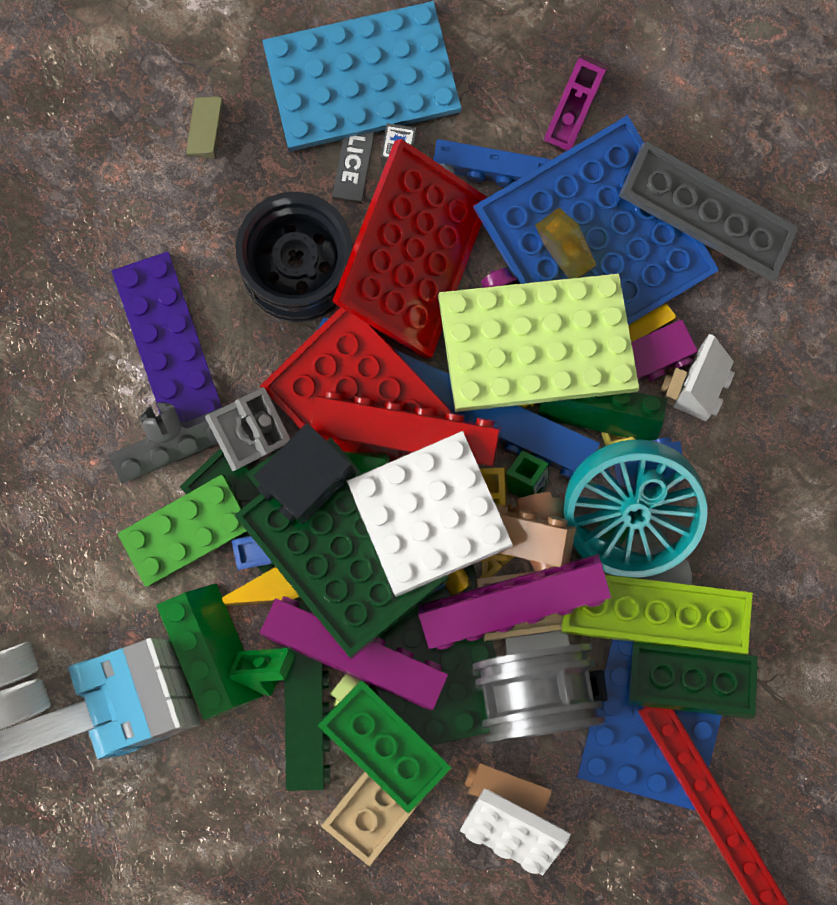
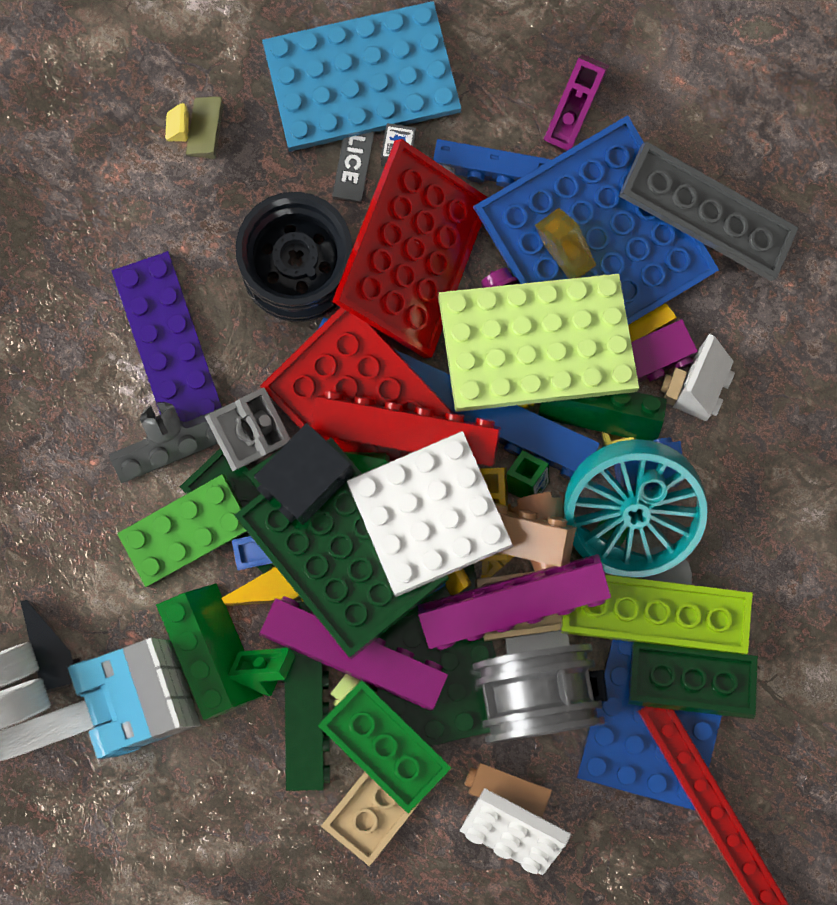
none -> black slope [20,600,83,693]
none -> light yellow slope [166,103,189,142]

